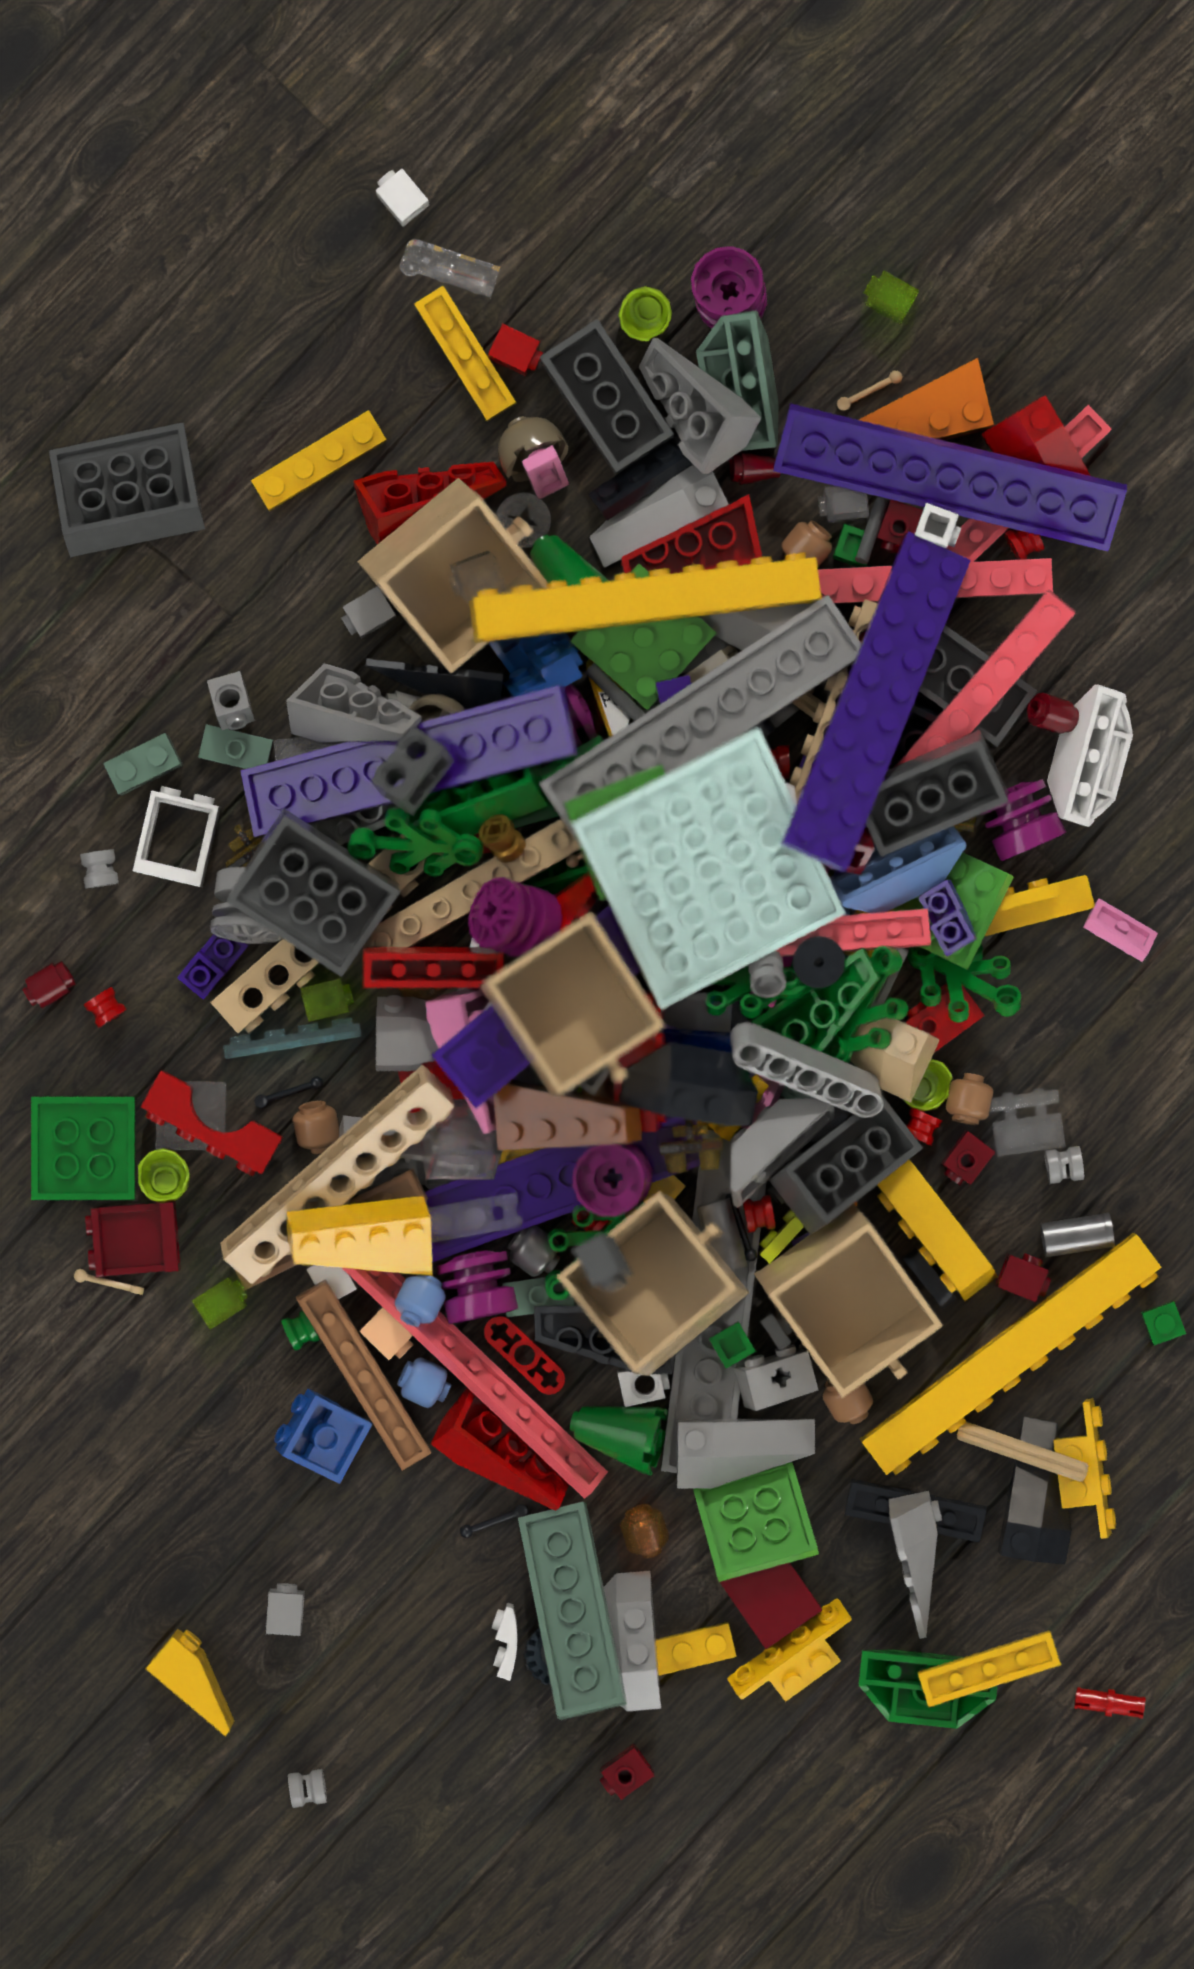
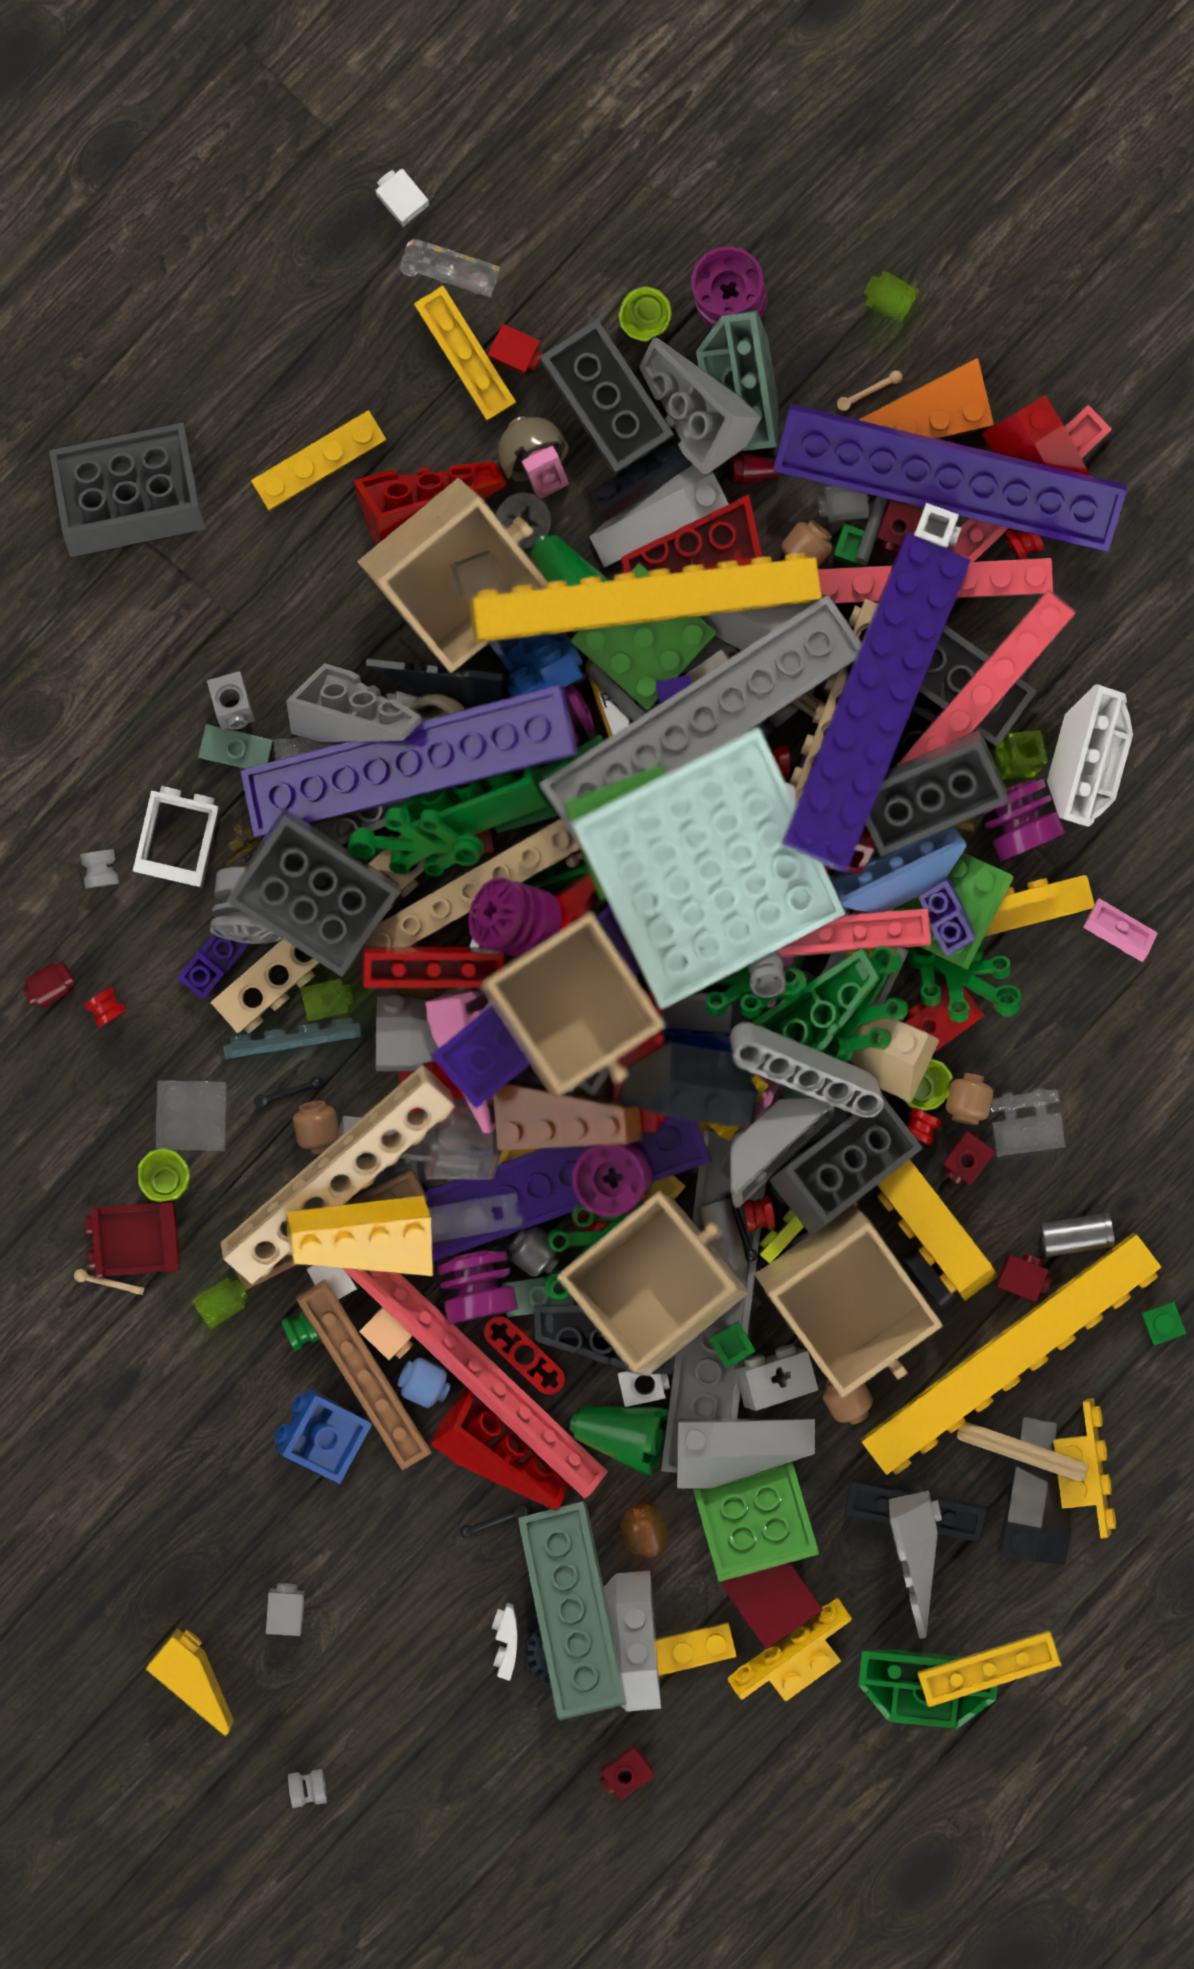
green plate [31,1096,136,1200] -> none
sand green brick [103,733,183,796] -> none
red arch [141,1070,284,1176] -> none
light grey brick [341,586,397,639] -> none
dark grey brick [371,727,454,815] -> none
medium blue head [394,1275,446,1327] -> none
pearl gold wheel [479,815,526,863] -> none
dark grey brick [573,1233,632,1293] -> none
clear yellow hips [659,1119,724,1173] -> none
dark grey plate [758,1310,792,1350] -> none
black piece [793,936,845,988] -> none
dark red brick [1027,692,1079,734] -> none
light grey wheel [1045,1146,1084,1184] -> none
red pin [1074,1687,1146,1719] -> none
none -> clear neon green brick [994,730,1048,780]

